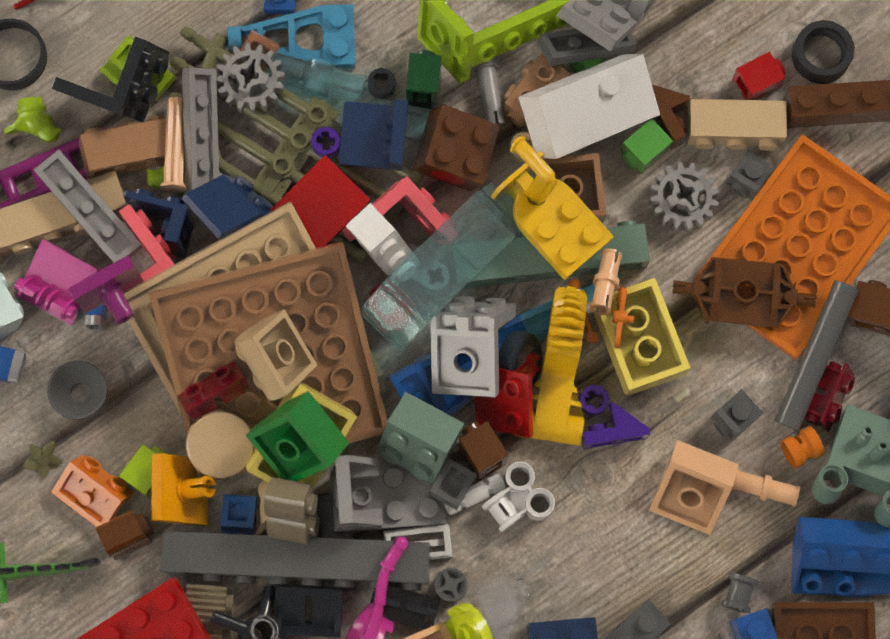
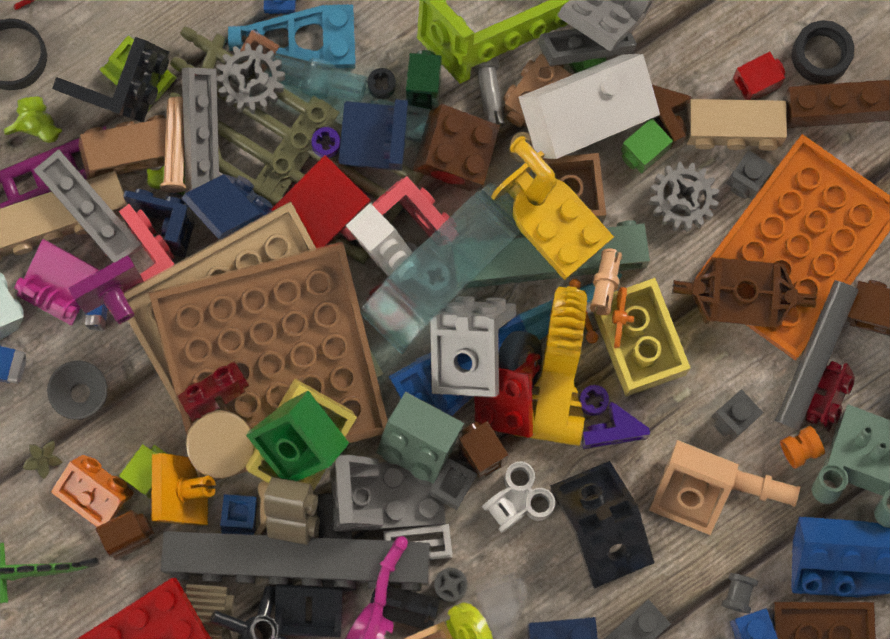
tan brick [234,309,318,401] -> none
white axle [444,474,506,515] -> none
none -> black bracket [550,461,655,589]

